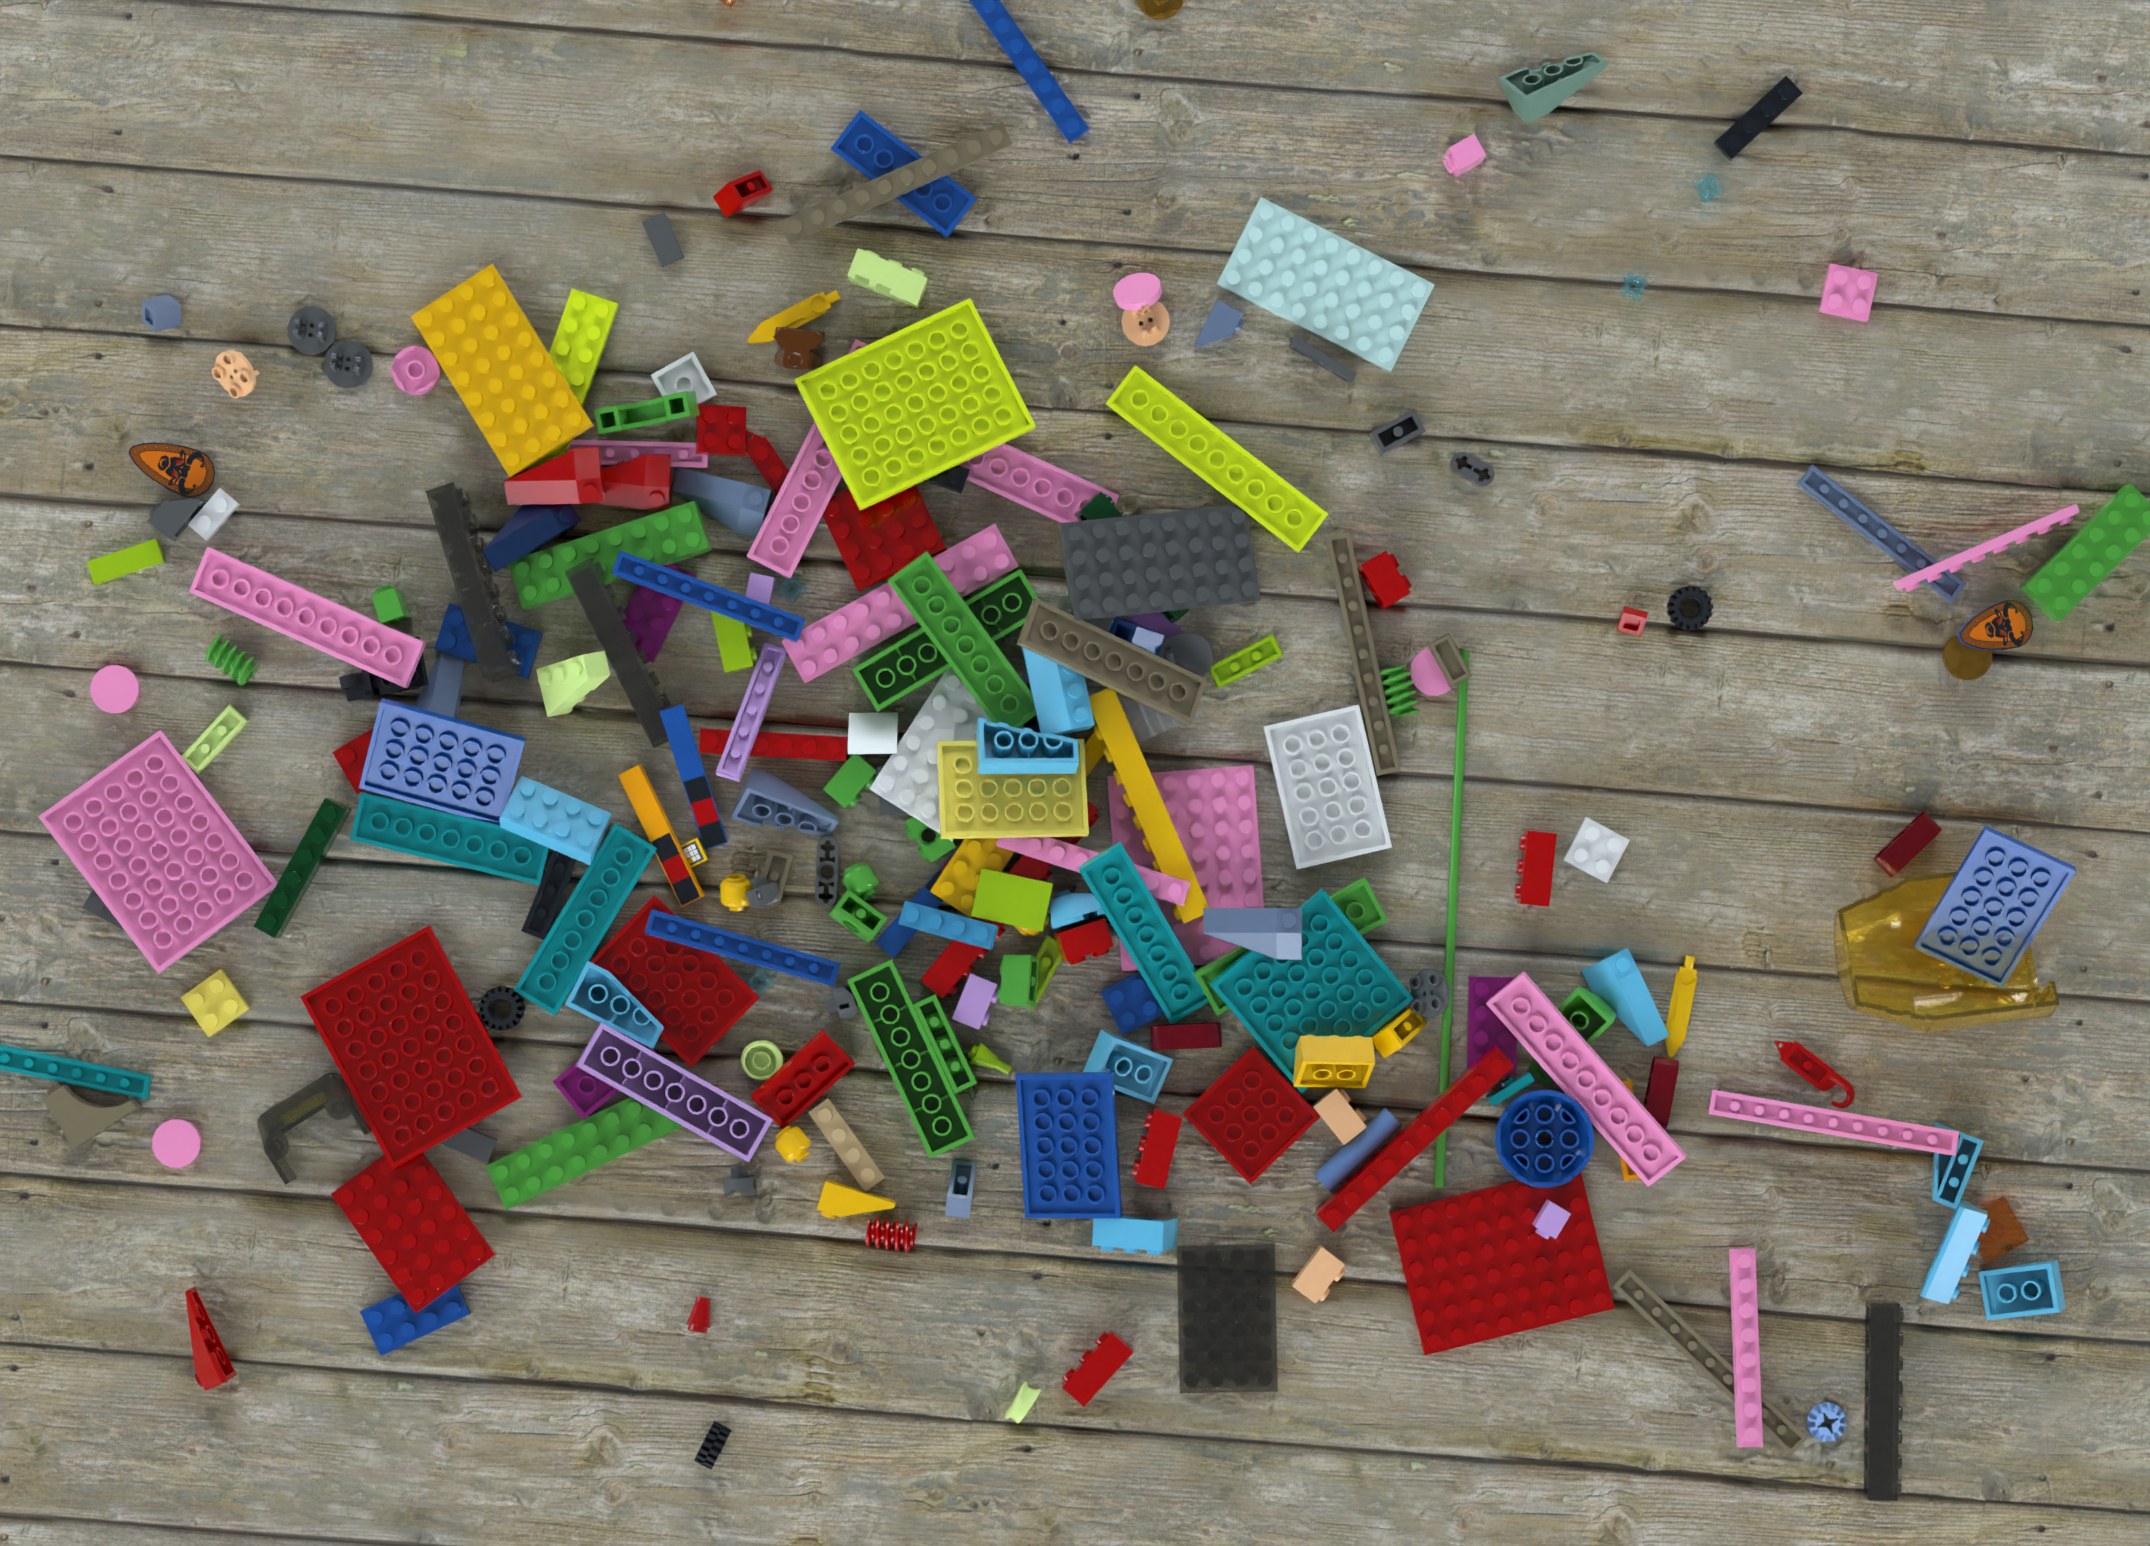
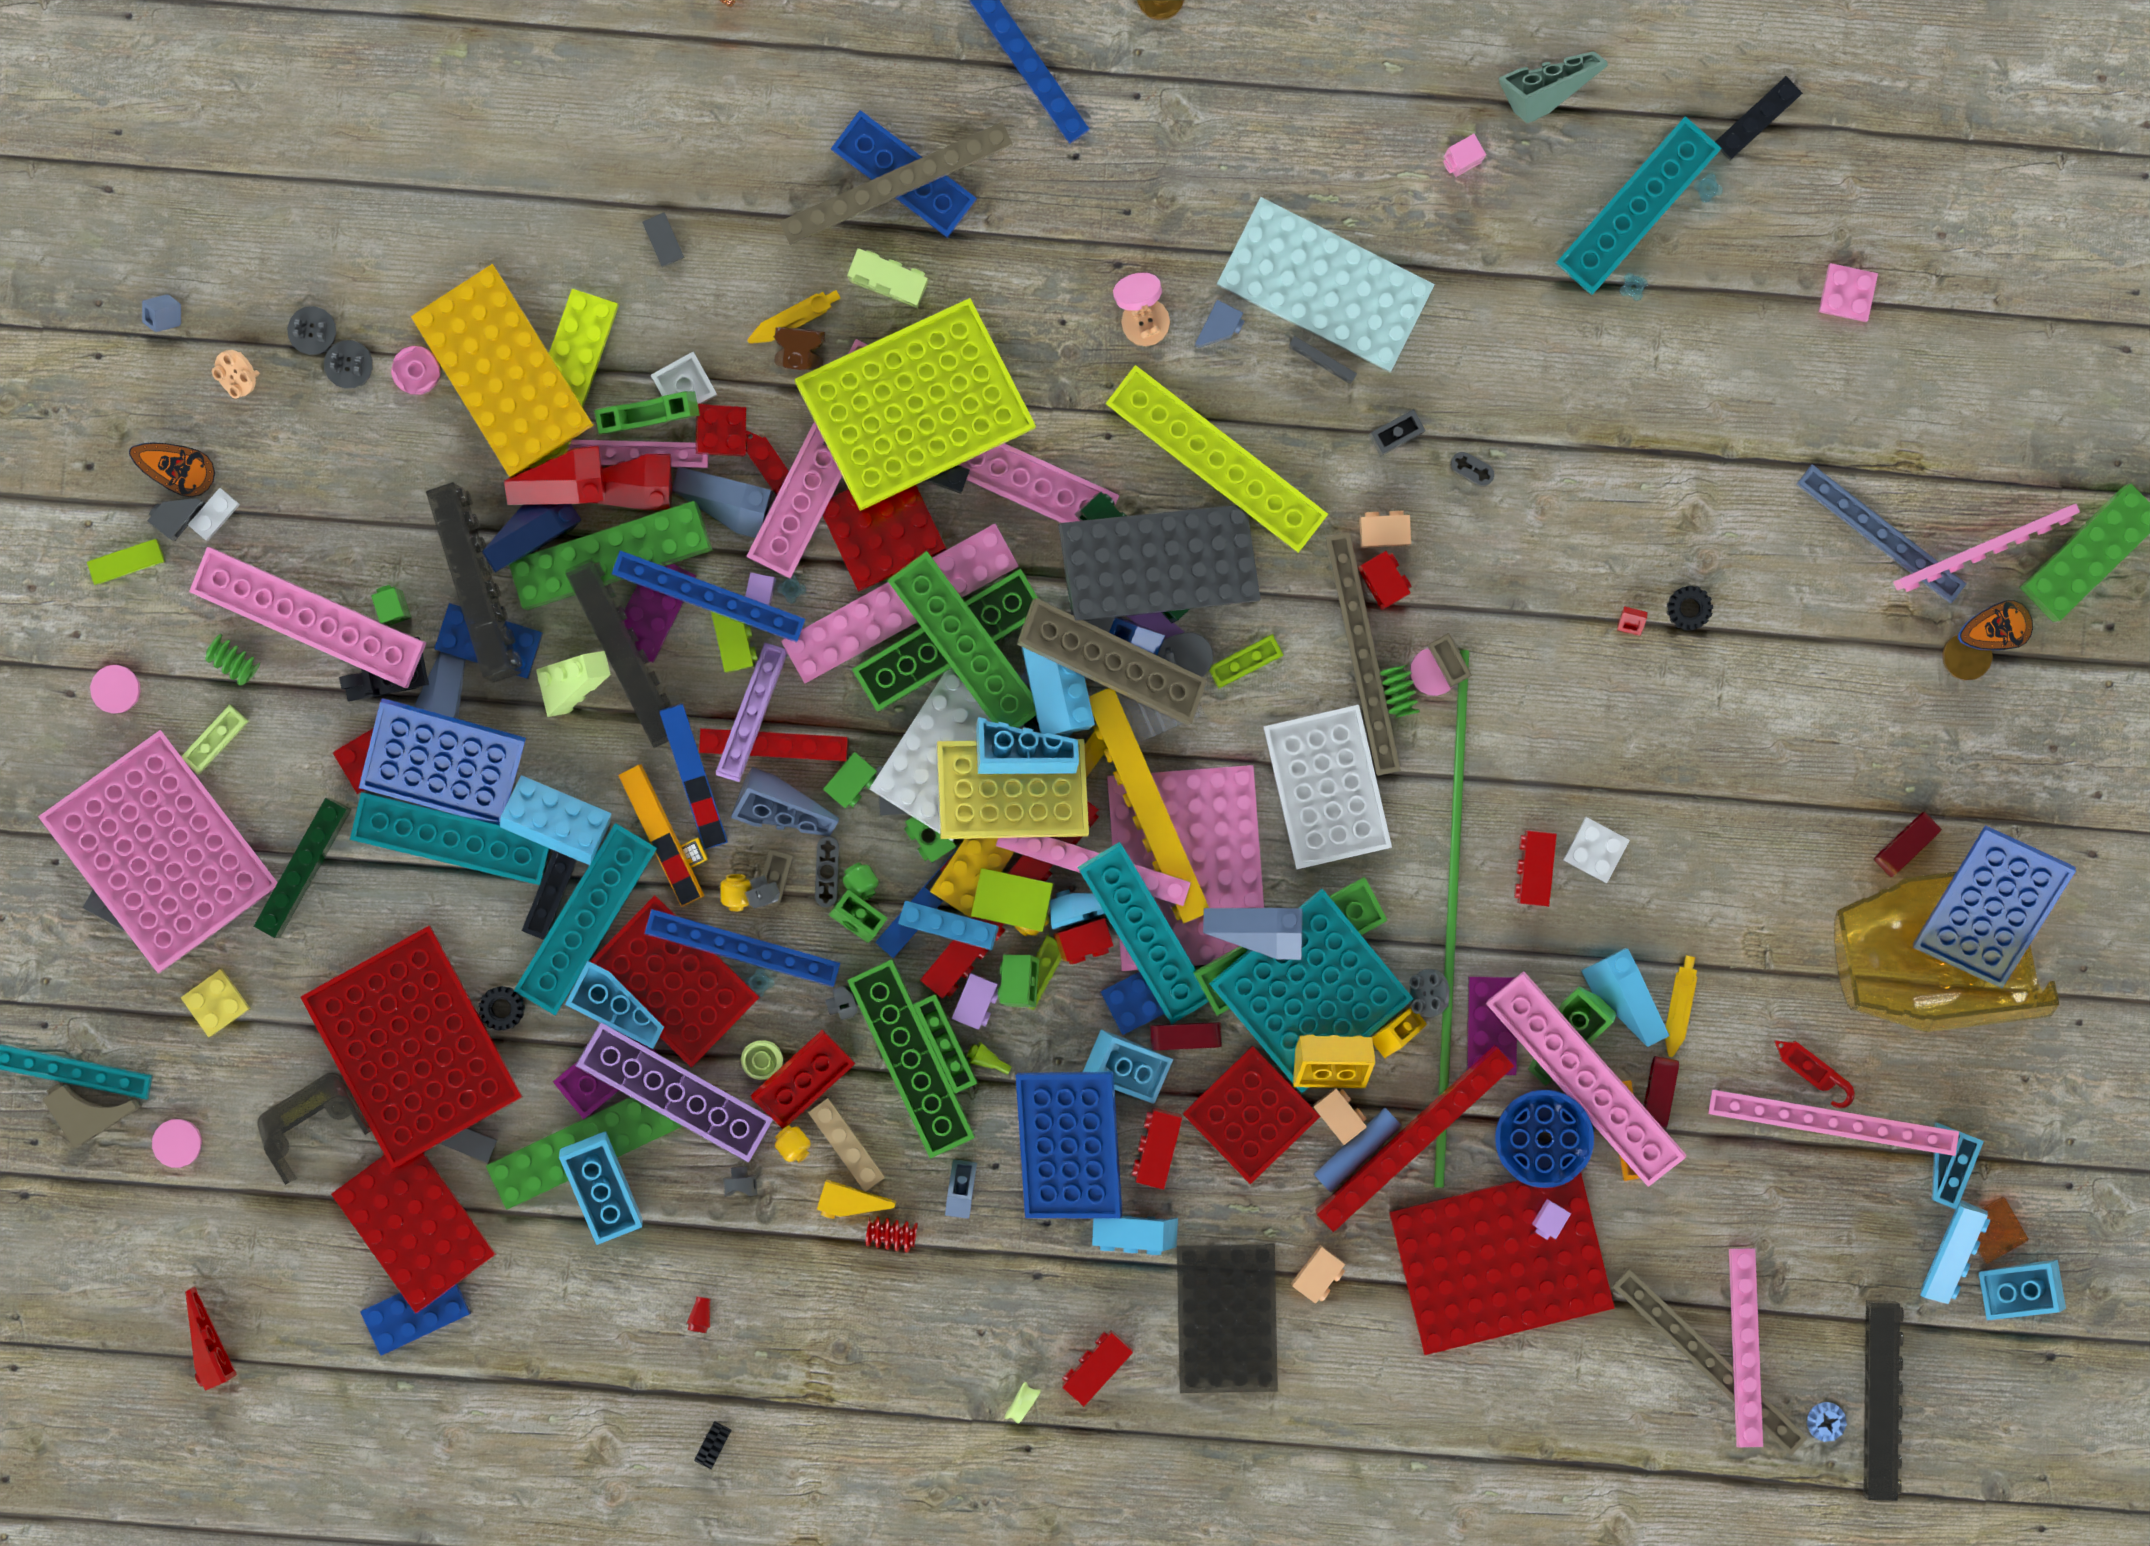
red slope [713,170,773,217] -> none
white tile [848,712,898,754] -> none
teal plate [1486,1071,1534,1106] -> none
none -> medium azure brick [559,1131,643,1245]
none -> light nougat brick [1359,511,1411,548]
none -> teal plate [1555,116,1722,295]

